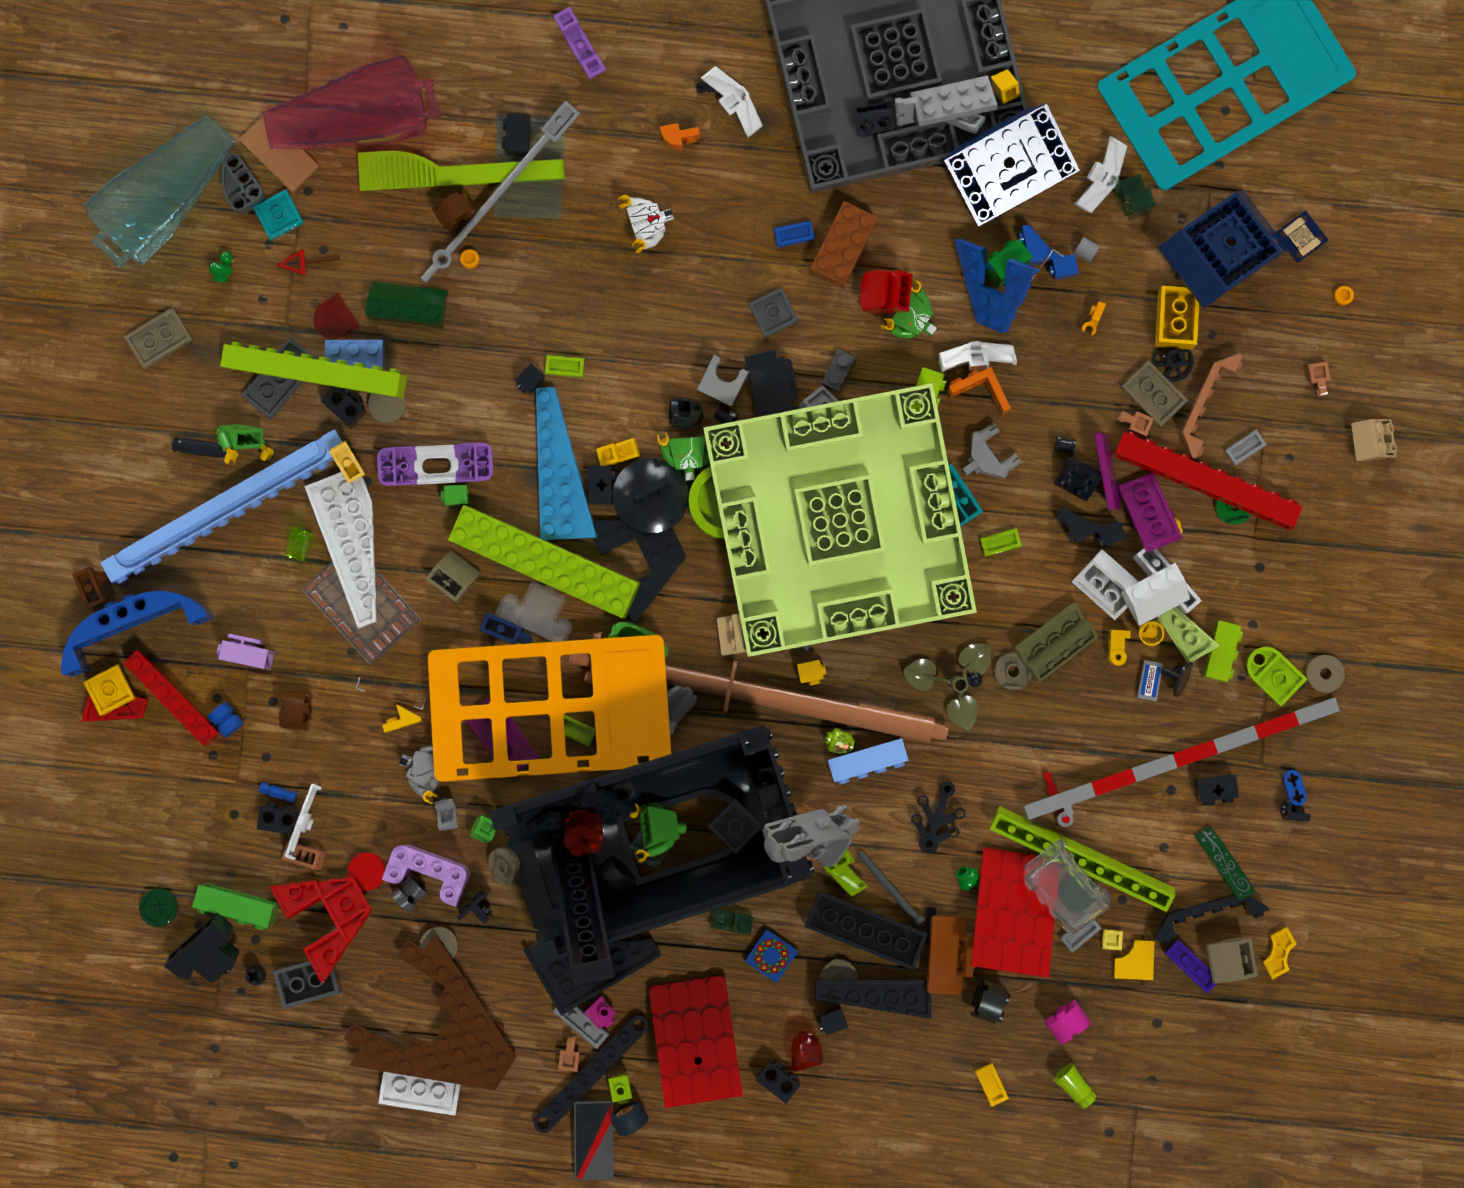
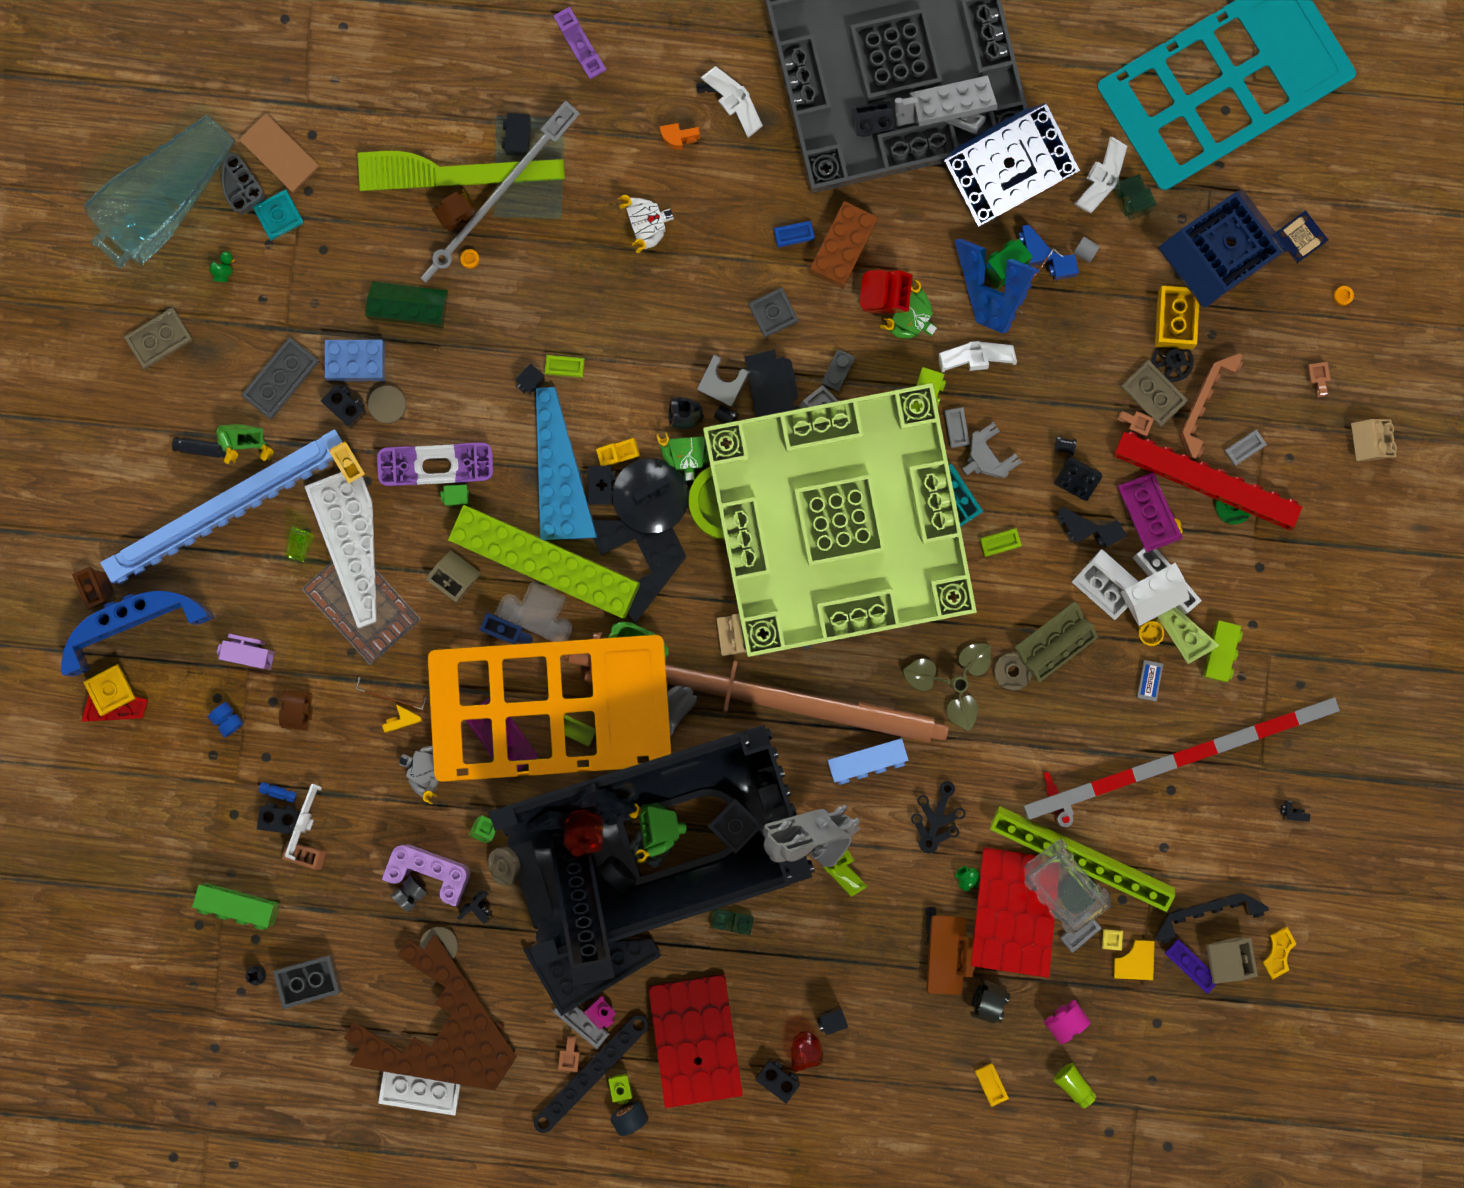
red brick [123,650,220,746] -> none
dark green tile [139,888,179,927] -> none
black brick [164,913,240,983] -> none
lime brick [220,342,407,399] -> none
clear pink windscreen [263,55,441,149] -> none
red wing [269,877,373,983] -> none
piece [277,248,340,276] -> none
clear red tile [313,293,359,339] -> none
red tile [347,852,386,891] -> none
light grey bracket [434,798,459,831] -> none
tile [574,1100,614,1180] -> none
tile [745,929,798,983] -> none
yellow brick [797,660,826,686] -> none
black brick [804,890,928,970] -> none
black wing [815,979,931,1018] -> none
dark tan tile [820,959,858,980] -> none
lime head [825,728,855,756] -> none
dark grey bar [858,851,925,928] -> none
orange bracket [946,367,1011,417] -> none
black bar [947,672,983,687] -> none
yellow brick [991,69,1020,104] -> none
light orange plate [1081,301,1106,336] -> none
magenta tile [1094,432,1122,511] -> none
yellow leg [1108,630,1131,666] -> none
black shield [1160,661,1193,698] -> none
black brick [1194,775,1239,806] -> none
dark green slope [1194,826,1256,902] -> none
lime plate [1246,647,1307,707] -> none
blue beam [1282,770,1307,806] -> none
dark tan tile [1305,655,1345,693] -> none
none -> light grey tile [944,407,970,448]

